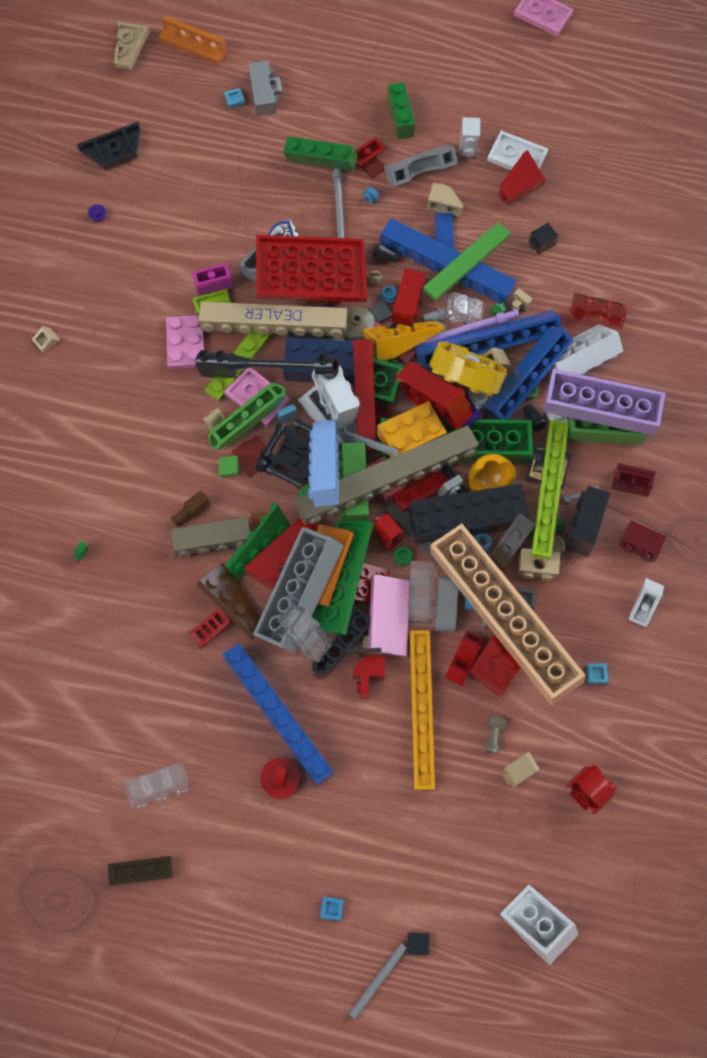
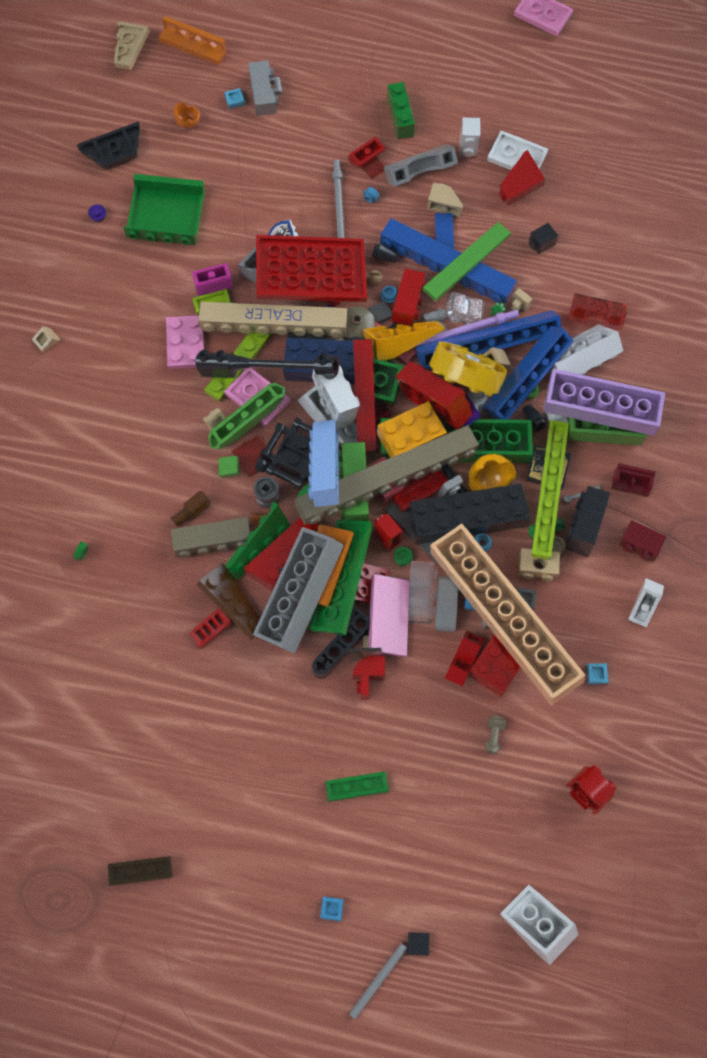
clear brick [123,762,191,810] -> none
blue brick [222,643,334,787] -> none
red tile [260,758,301,800] -> none
medium azure tile [277,404,297,424] -> none
clear brick [278,603,332,663] -> none
green brick [283,136,358,171] -> none
light grey bar [344,431,399,456] -> none
light orange plate [410,630,435,791] -> none
dark brown plate [489,512,537,571] -> none
tan slope [503,752,540,788] -> none
none -> green panel [124,174,205,245]
none -> orange hair [173,102,200,128]
none -> dark grey wheel [254,477,279,509]
none -> green tile [325,771,389,802]

